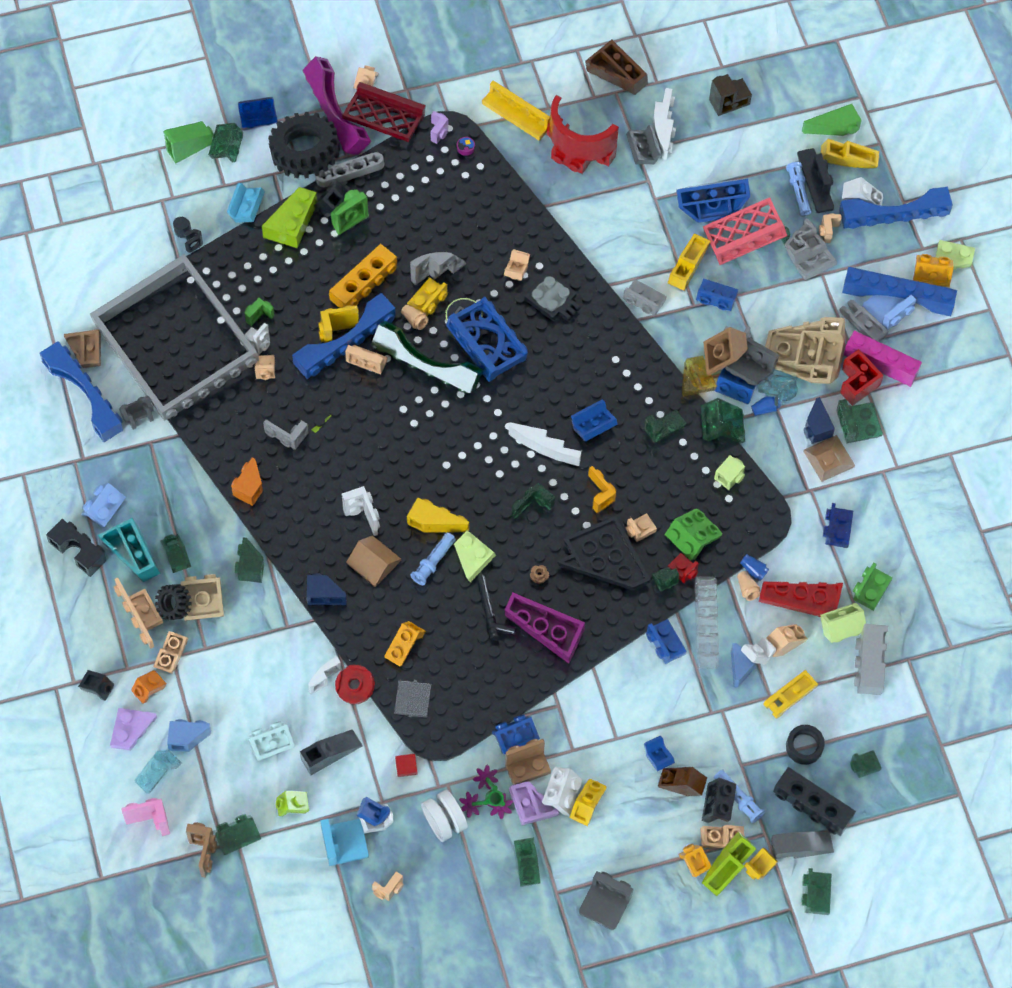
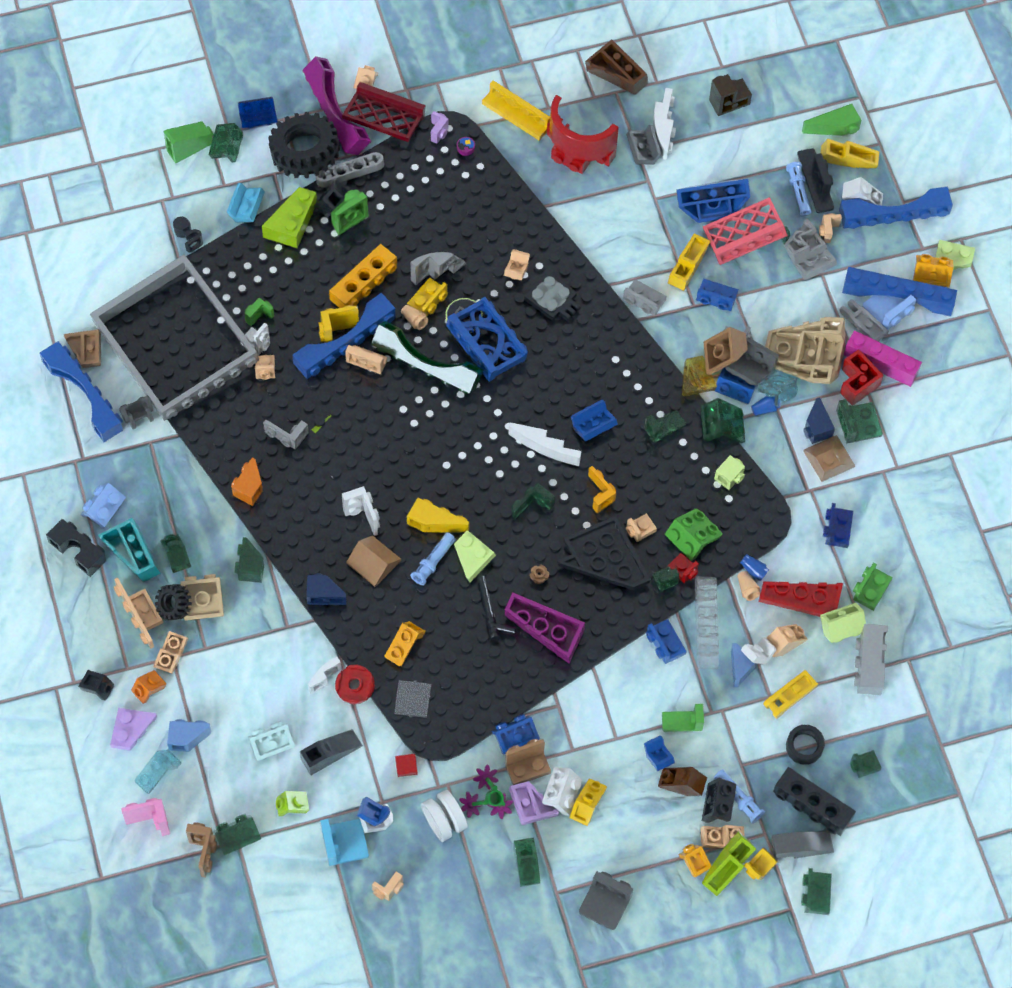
none -> bright green bracket [662,704,704,732]

